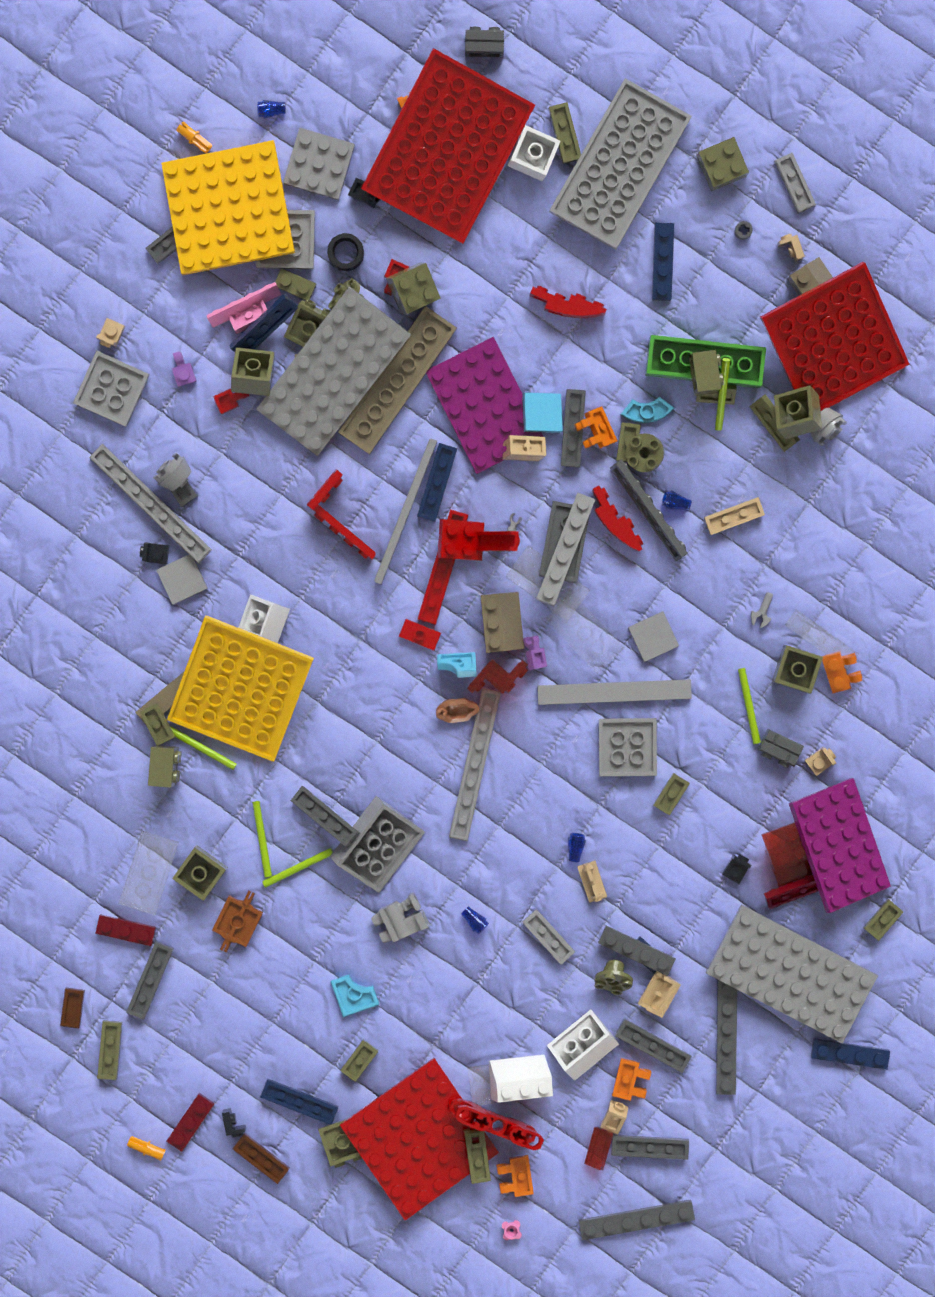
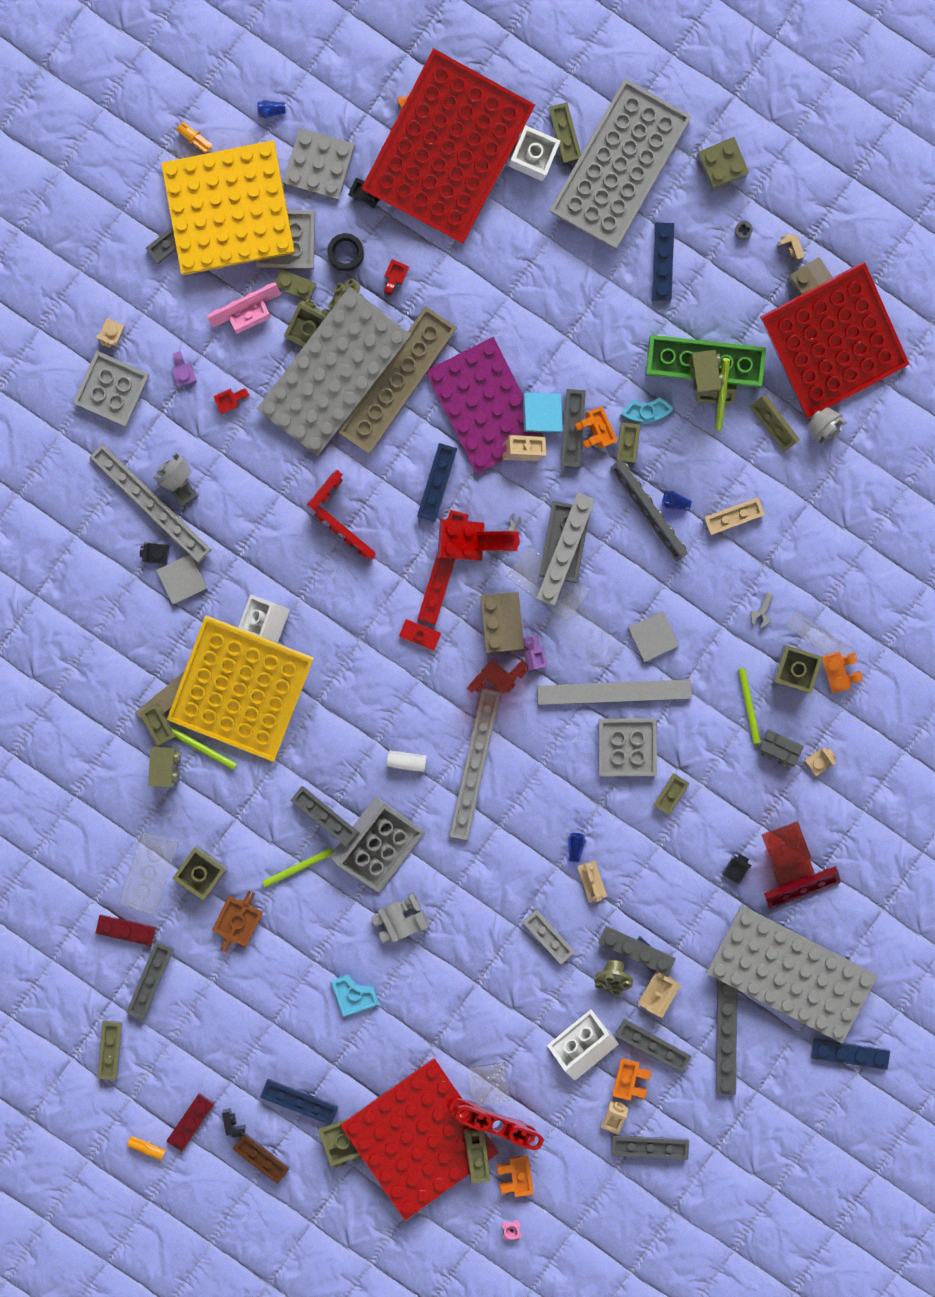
reddish brown tile [60,987,85,1029] -> none
dark blue plate [229,294,298,352] -> none
olive brick [231,348,275,396] -> none
lime bar [252,801,272,877] -> none
olive plate [340,1039,379,1082] -> none
light grey tile [374,439,437,585] -> none
olive brick [386,263,441,314] -> none
nougat arm [436,698,479,723] -> none
medium azure tile [437,652,477,678] -> none
clear blue cone [461,906,489,934] -> none
dark grey brick [465,26,504,57] -> none
white slope [489,1054,553,1103] -> none
red slope [529,286,607,318] -> none
dark grey plate [579,1199,695,1240] -> none
clear red tile [584,1127,613,1170] -> none
red slope [592,486,643,552] -> none
olive plate [626,433,664,472] -> none
light grey tile [774,153,816,214] -> none
olive brick [774,385,822,439] -> none
magenta plate [788,778,891,913] -> none
olive plate [863,899,903,941] -> none
none -> white brick [386,750,427,772]

